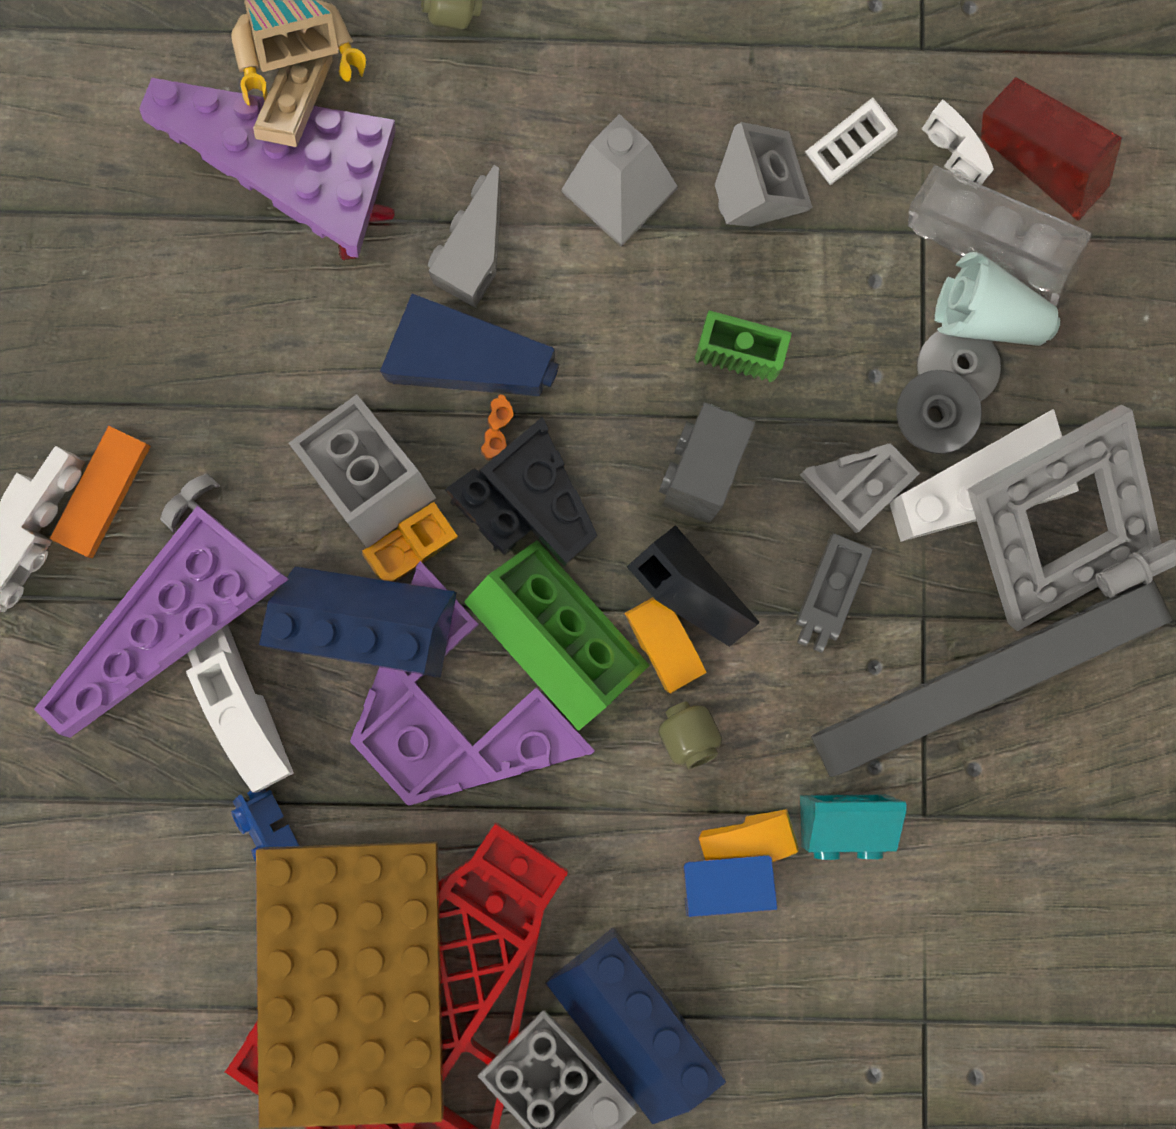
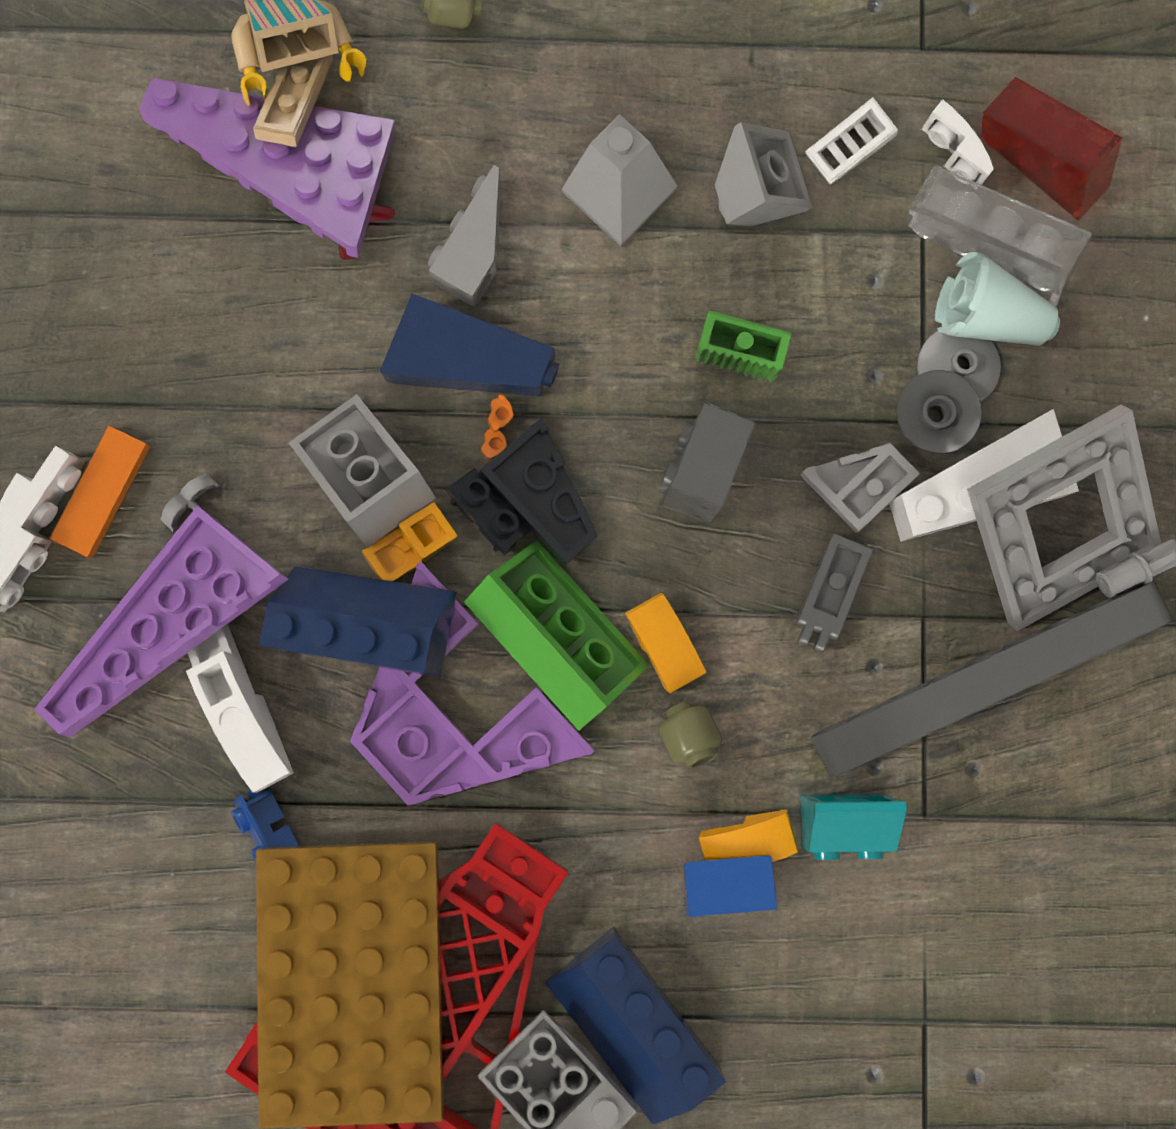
black slope [627,525,760,647] -> none

